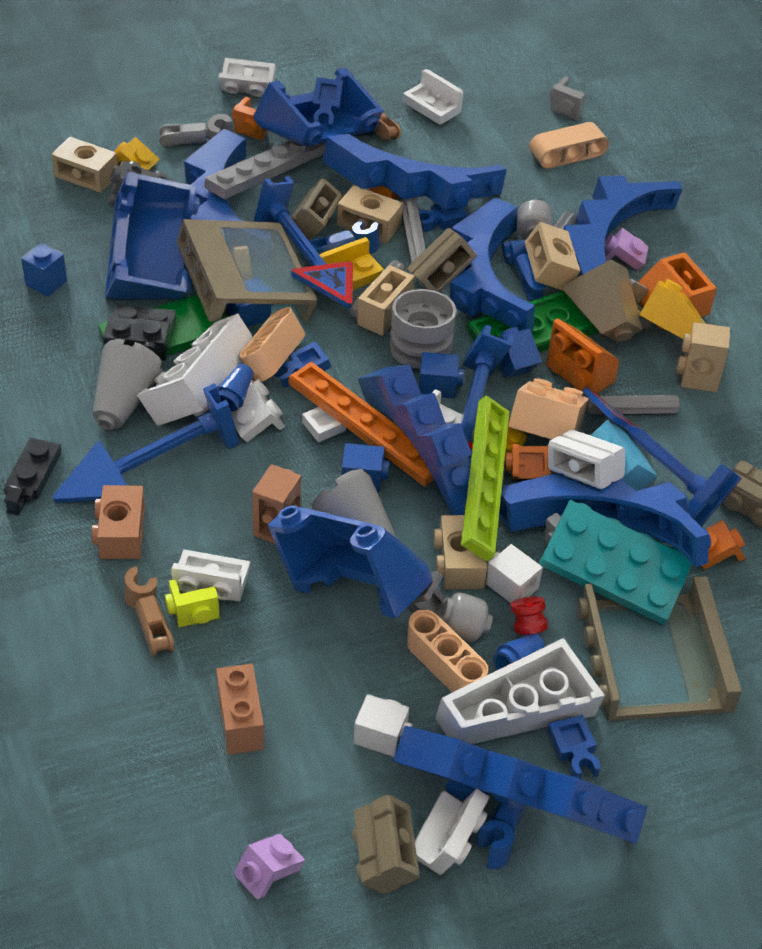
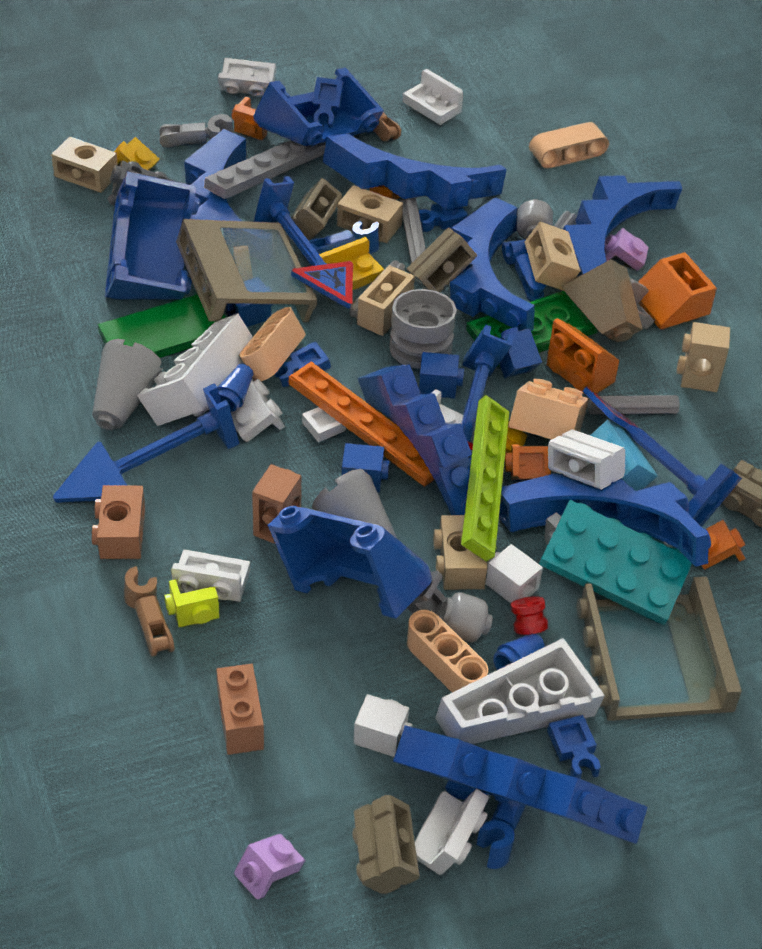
black hinge [4,438,62,515] -> none
blue brick [21,243,67,297] -> none
black plate [103,305,176,361] -> none
light grey bracket [550,77,585,120] -> none
yellow slope [639,279,706,339] -> none

